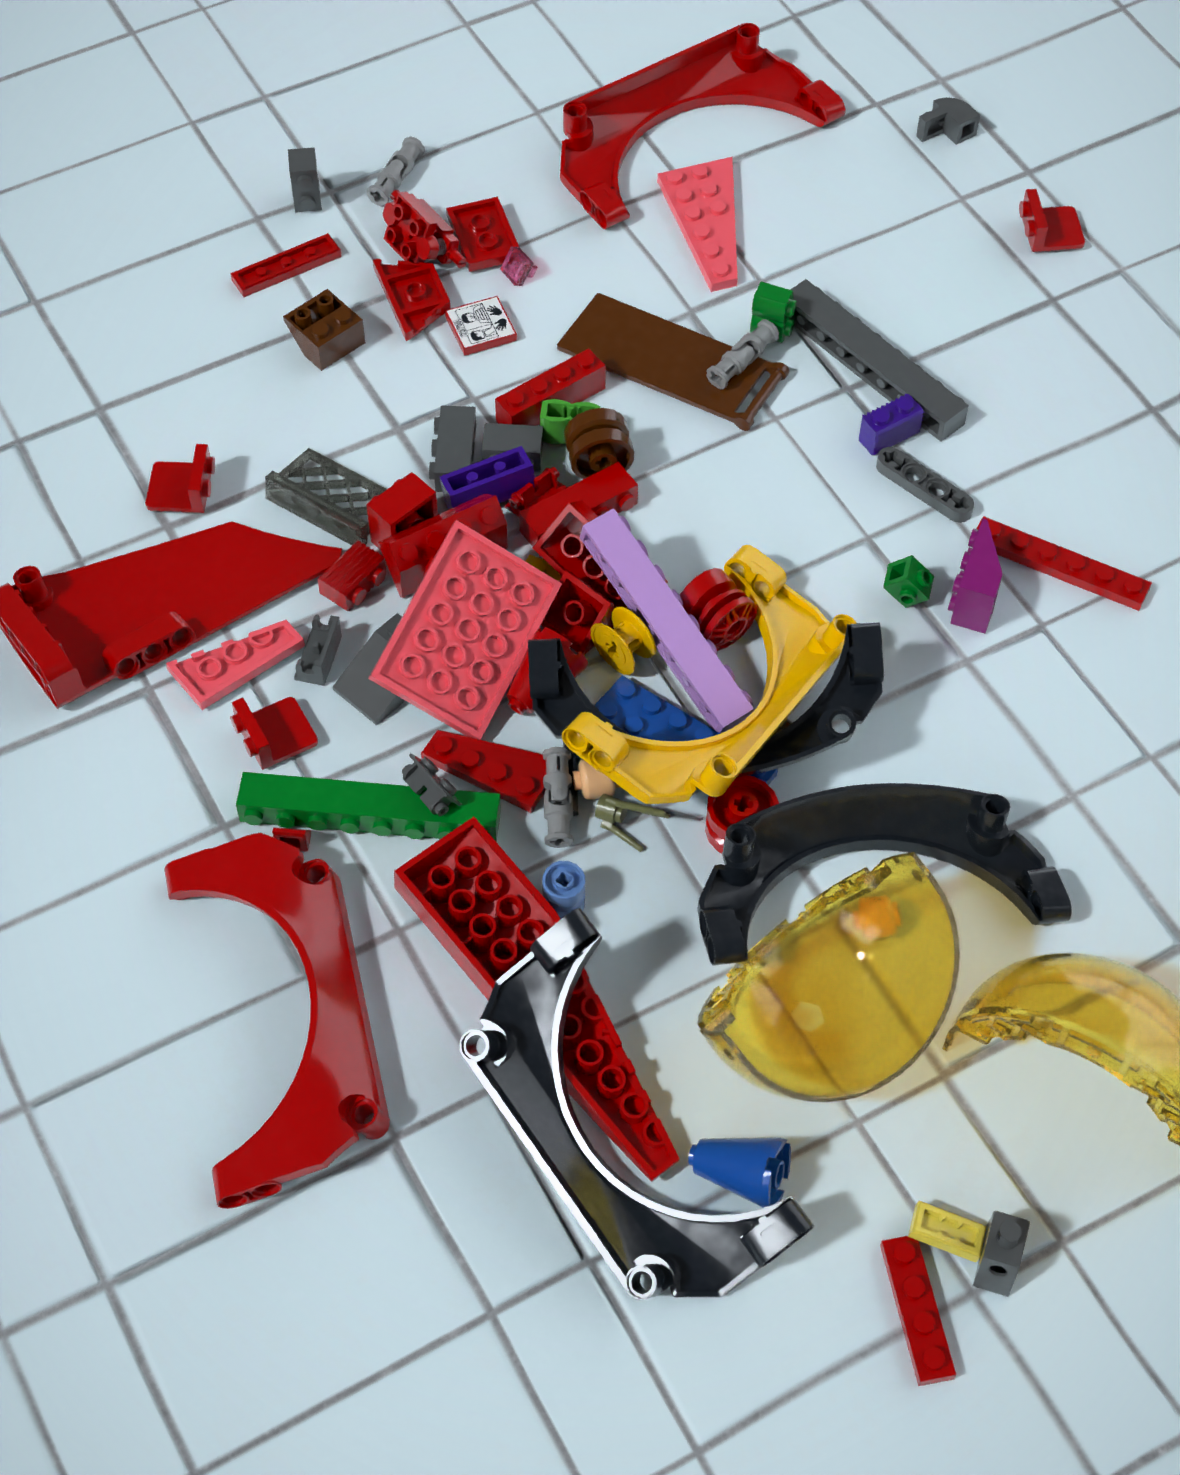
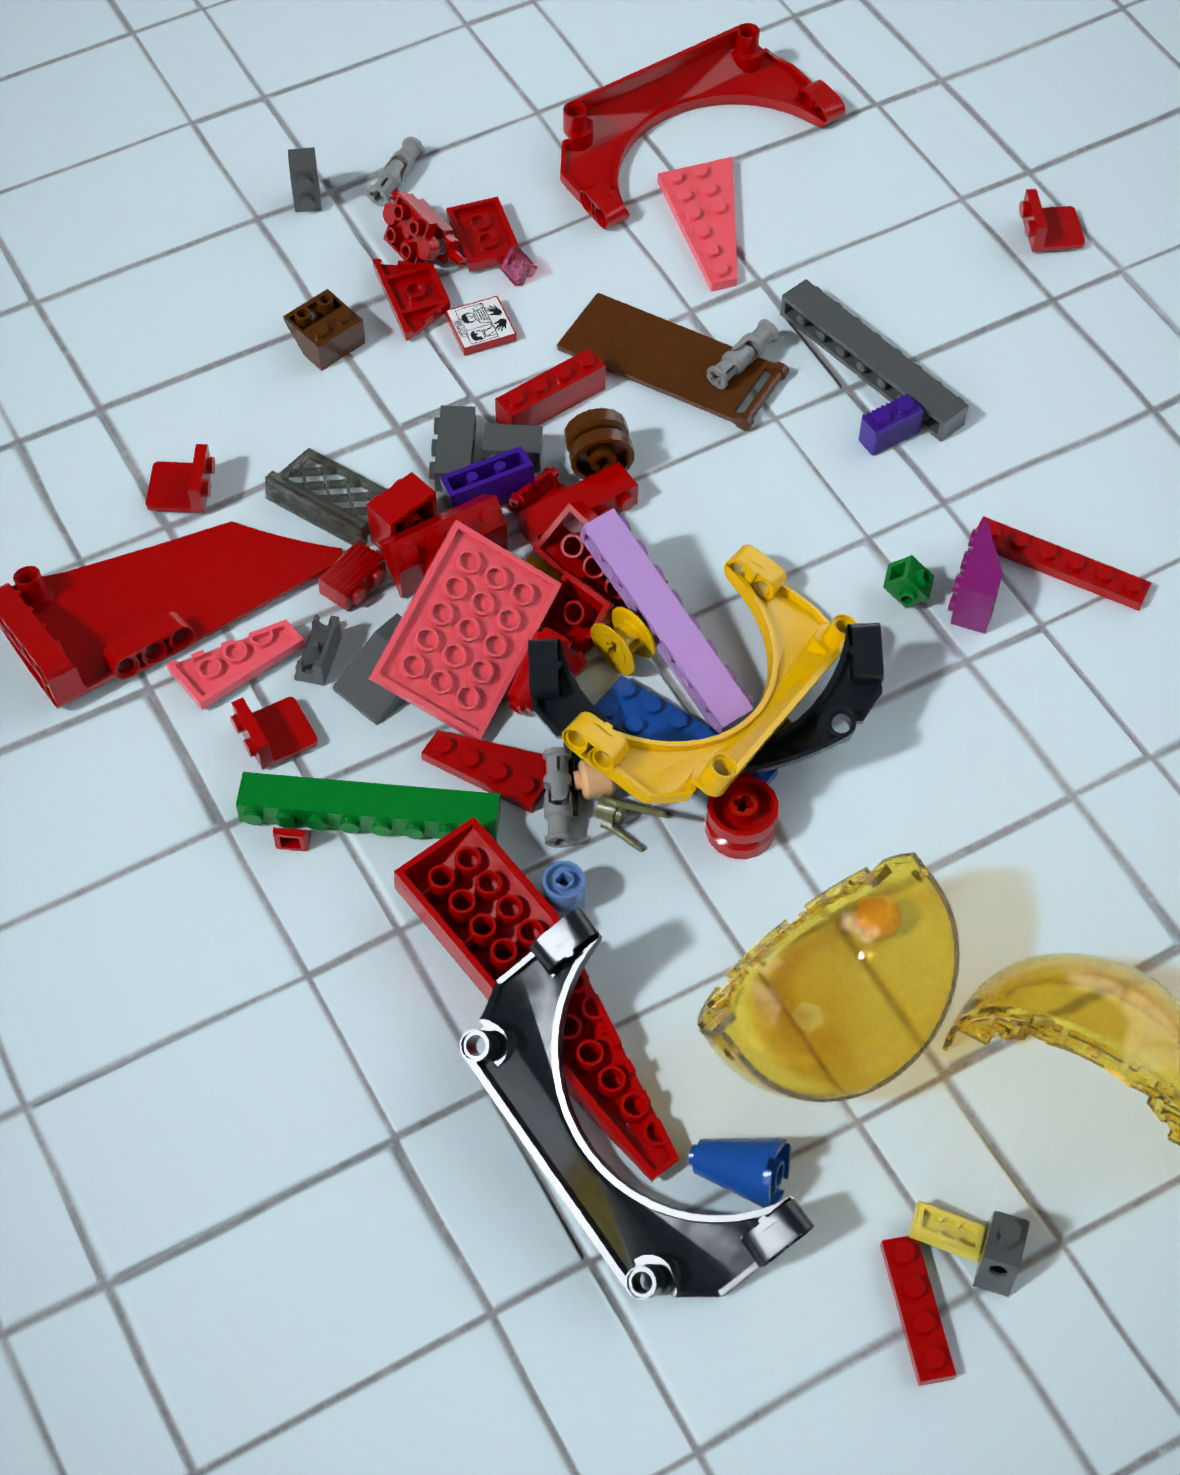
red panel [164,832,390,1209] -> none
red tile [230,233,342,297] -> none
dark grey hinge [402,753,462,816] -> none
bright green brick [540,399,600,444] -> none
red wheel [680,568,758,651] -> none
black panel [697,783,1072,966] -> none
green brick [750,281,797,343] -> none
dark grey beam [876,447,974,523] -> none
dark grey brick [916,98,980,145] -> none

